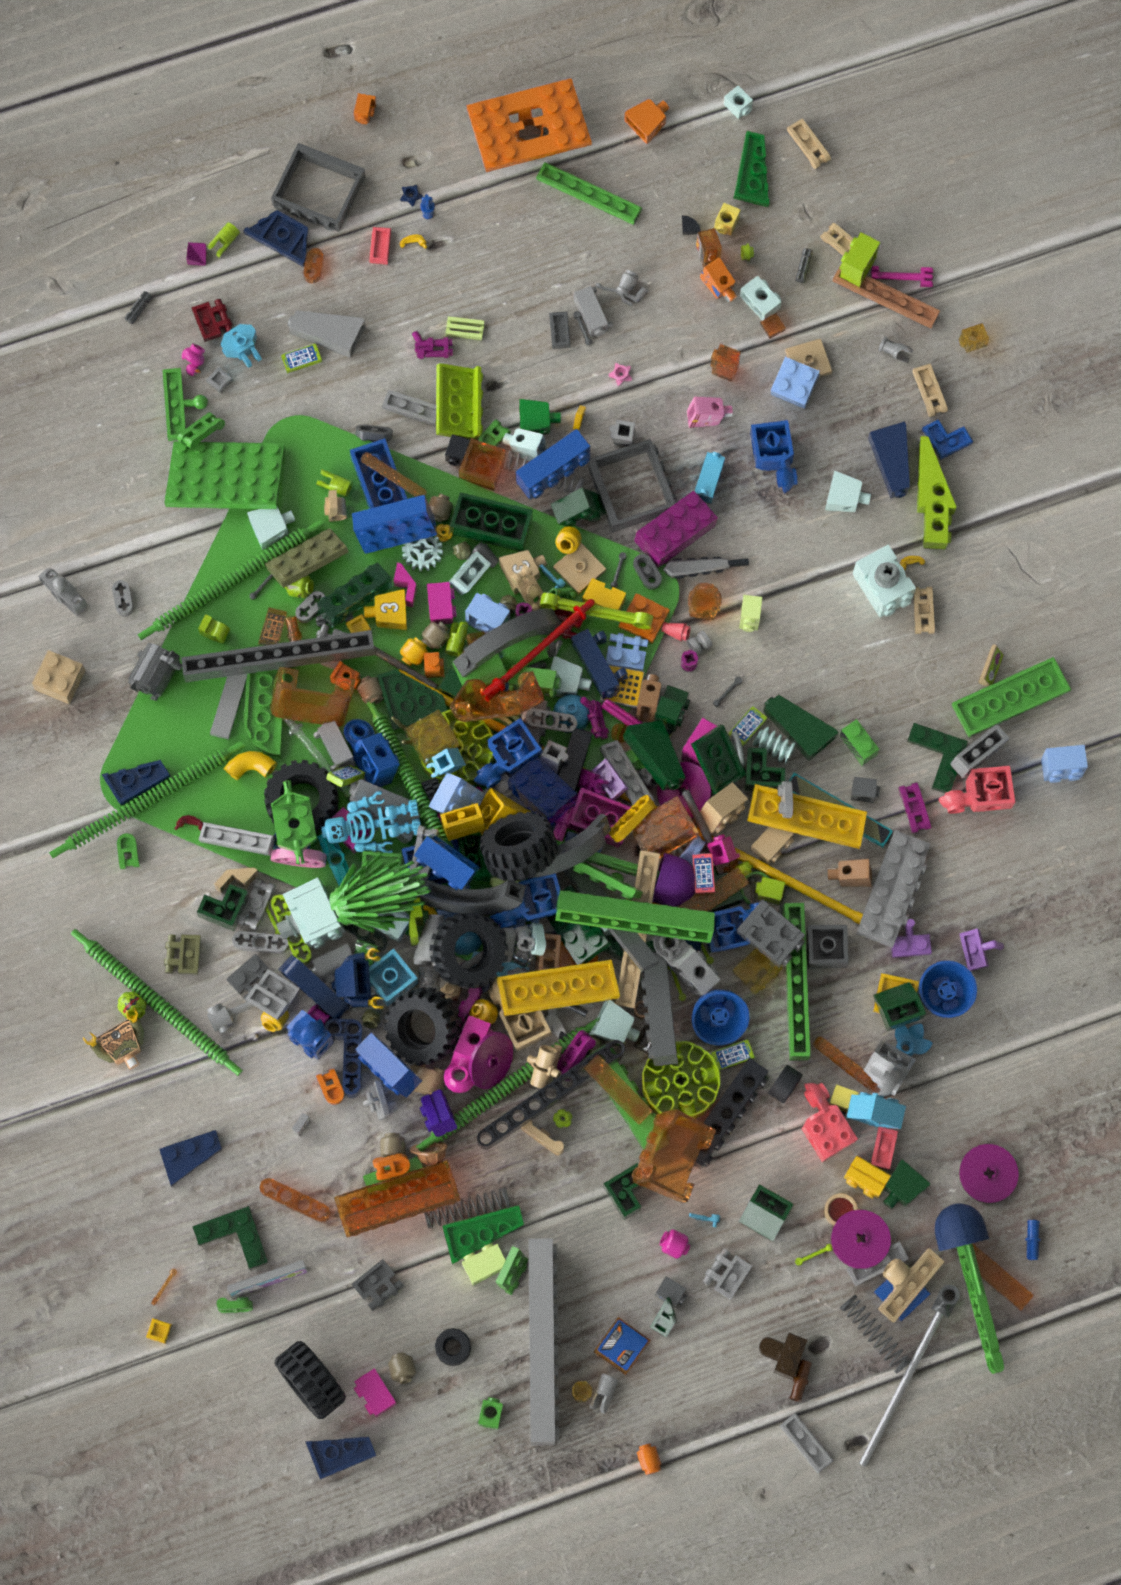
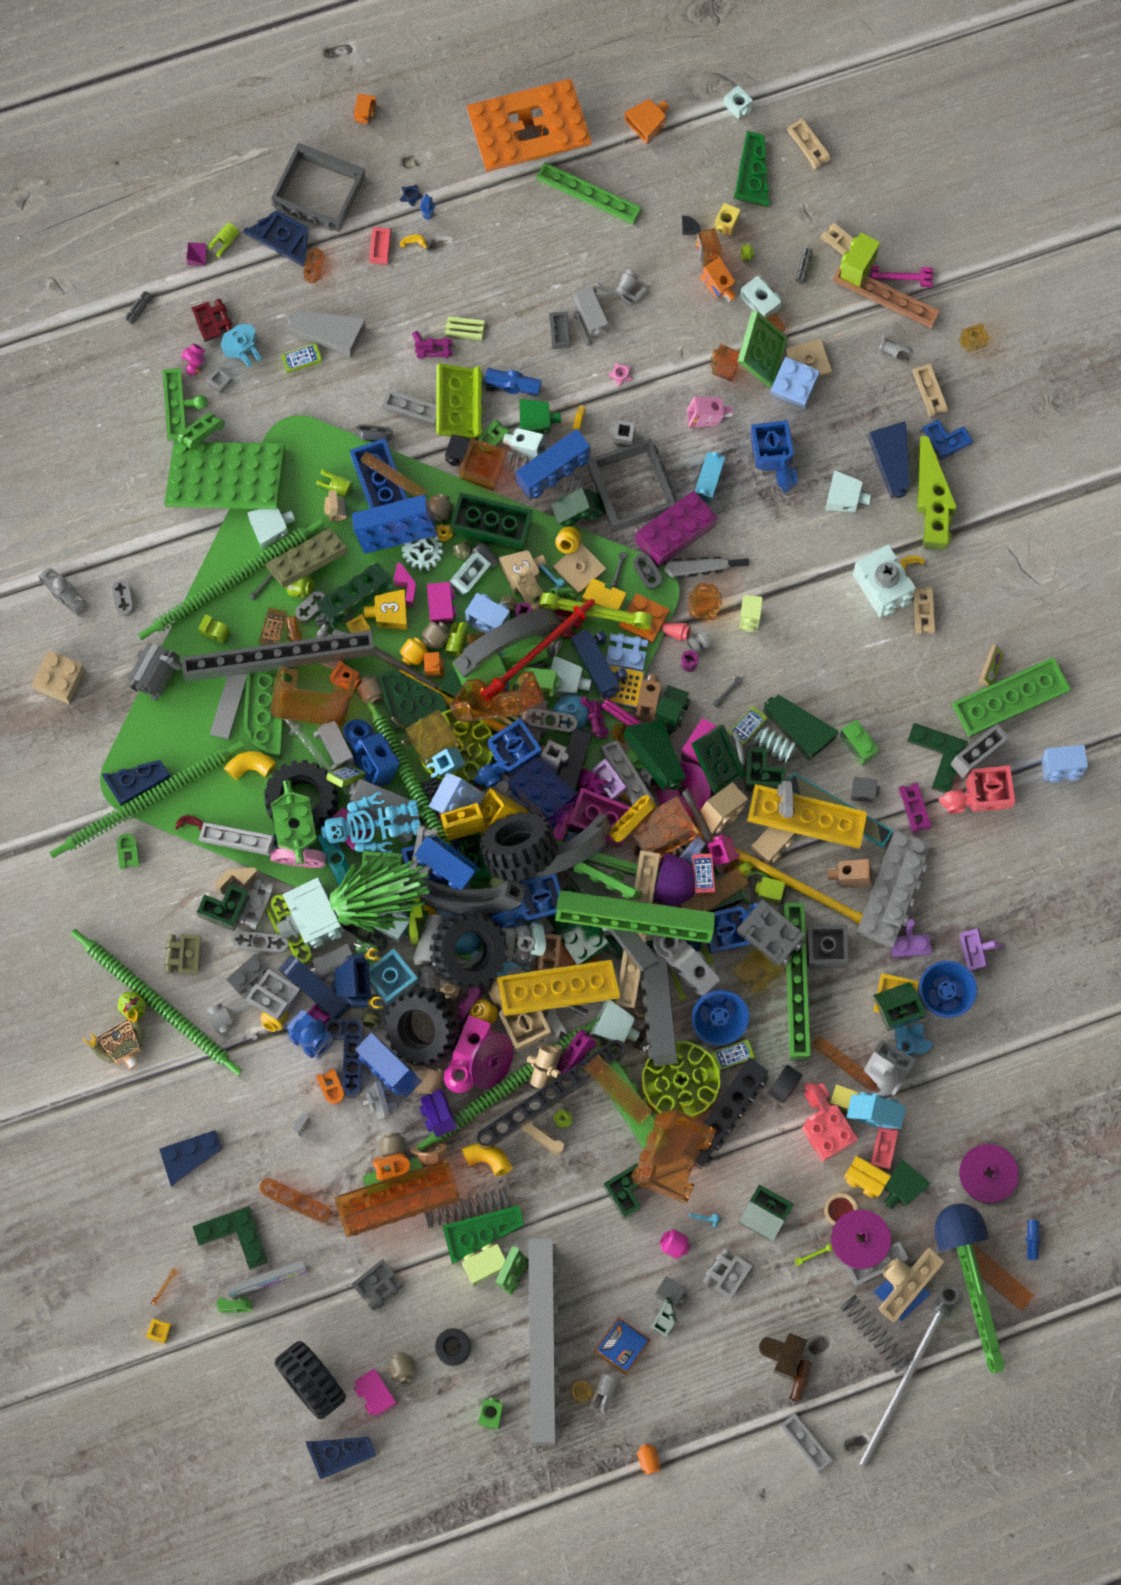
none -> yellow cylinder [461,1142,513,1177]
none -> blue piece [484,368,542,396]
none -> bright green plate [738,311,788,387]

